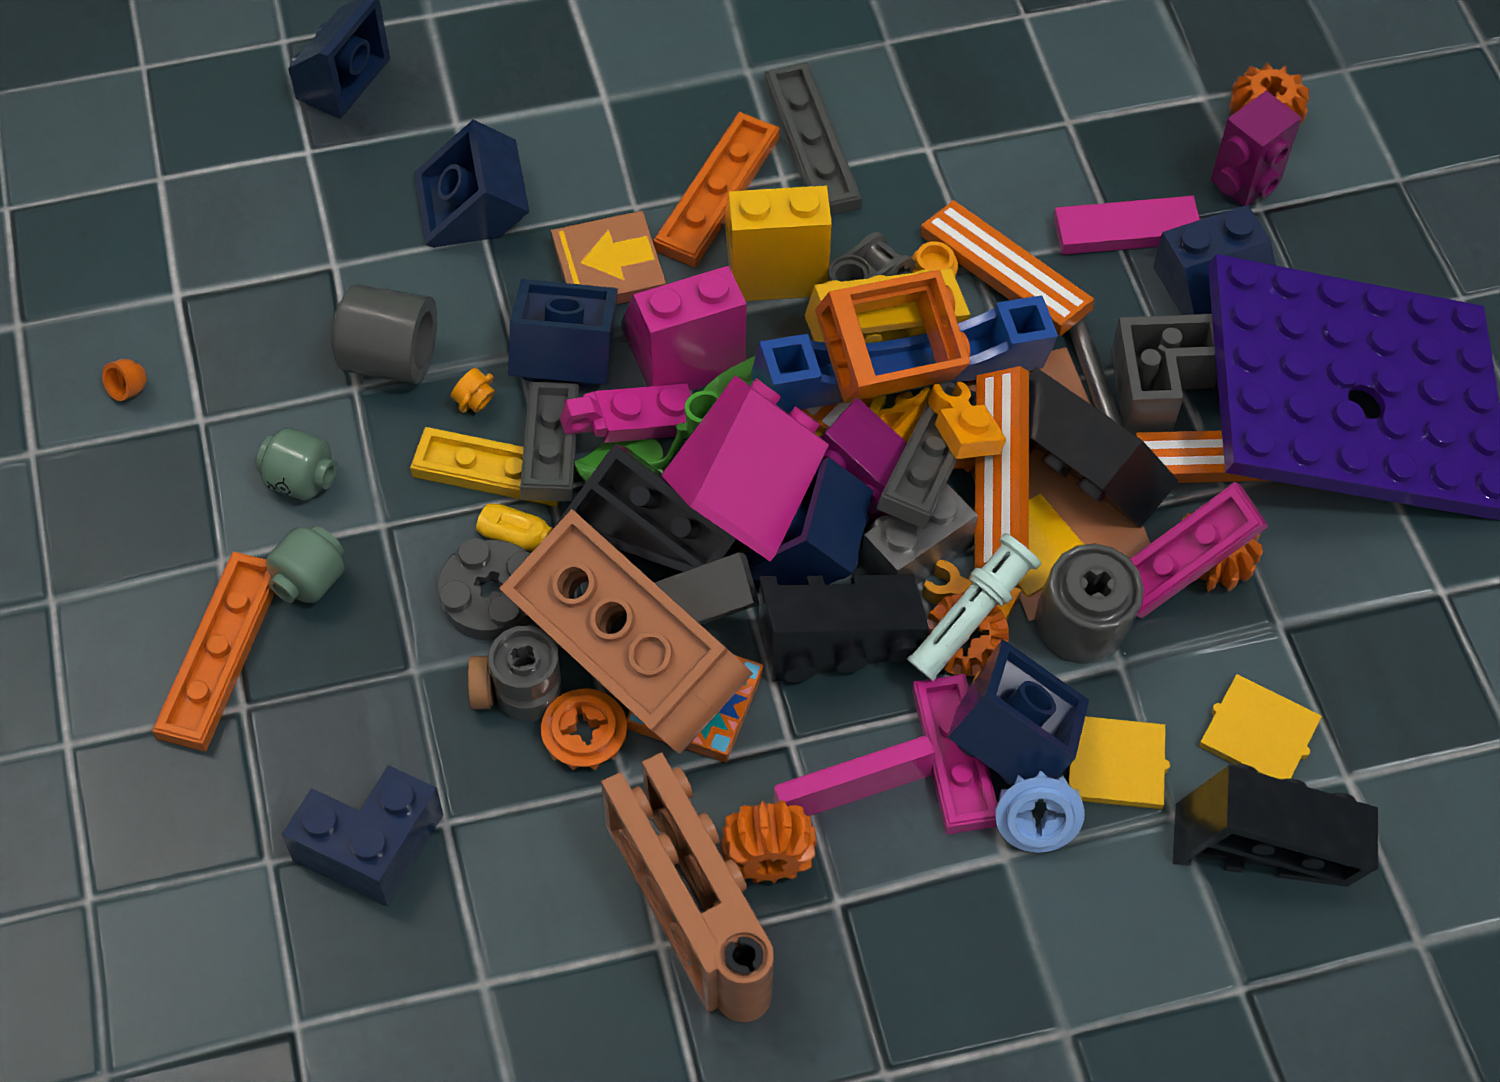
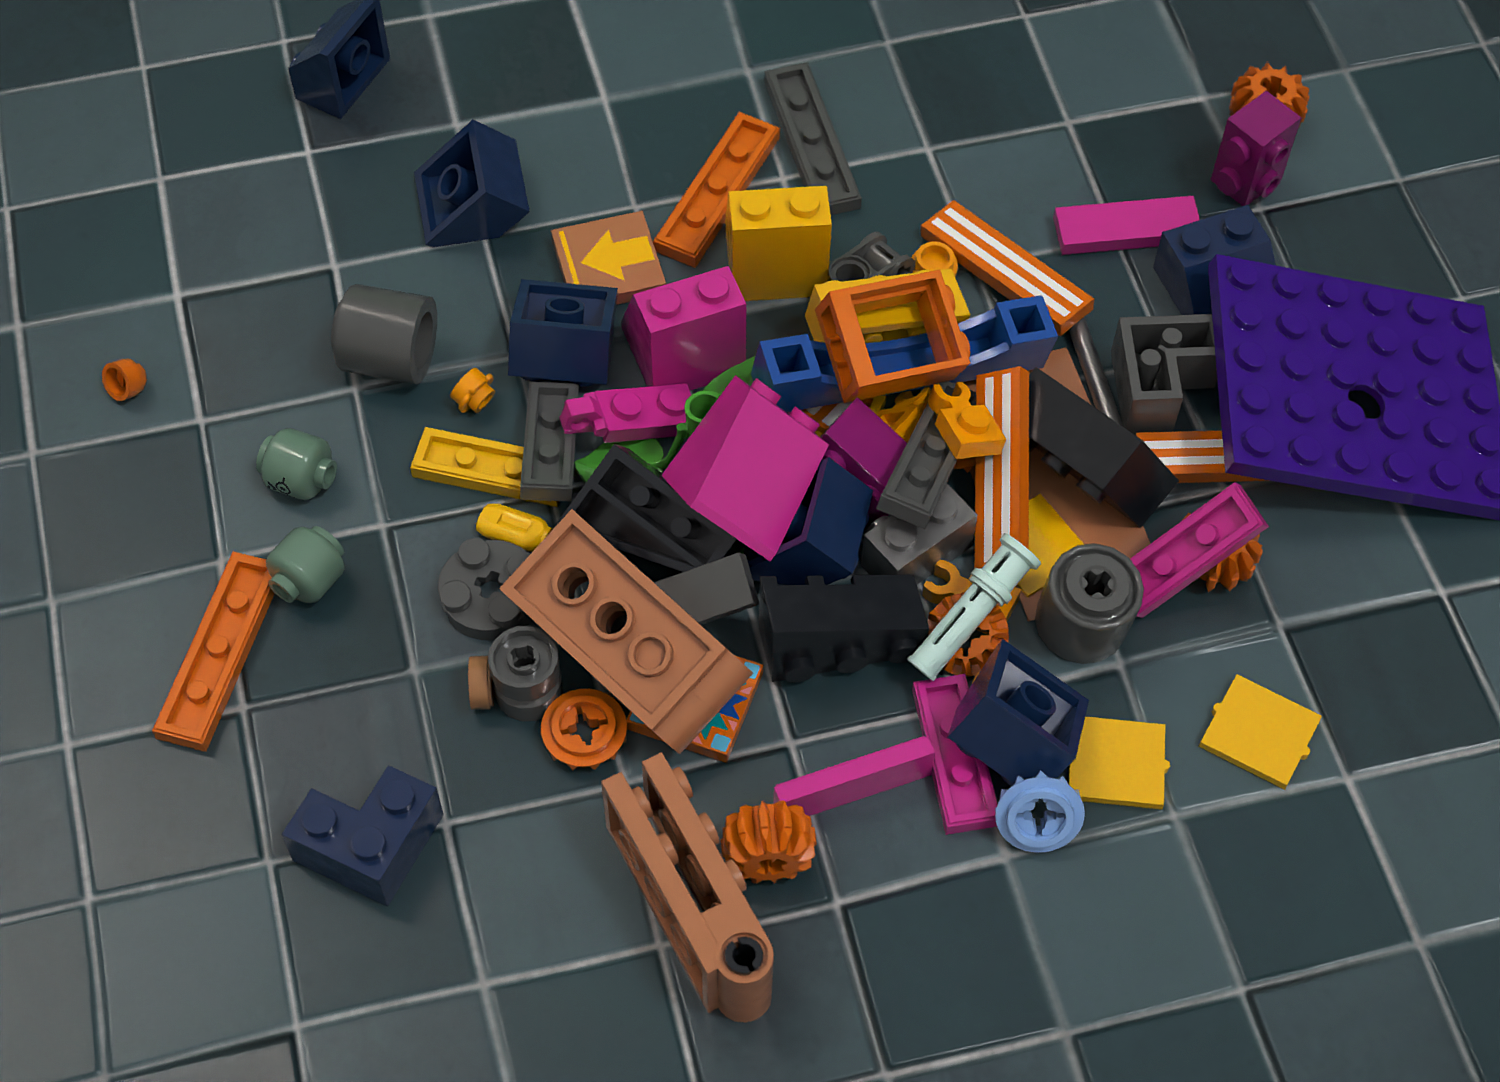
black wedge [1173,764,1378,887] -> none

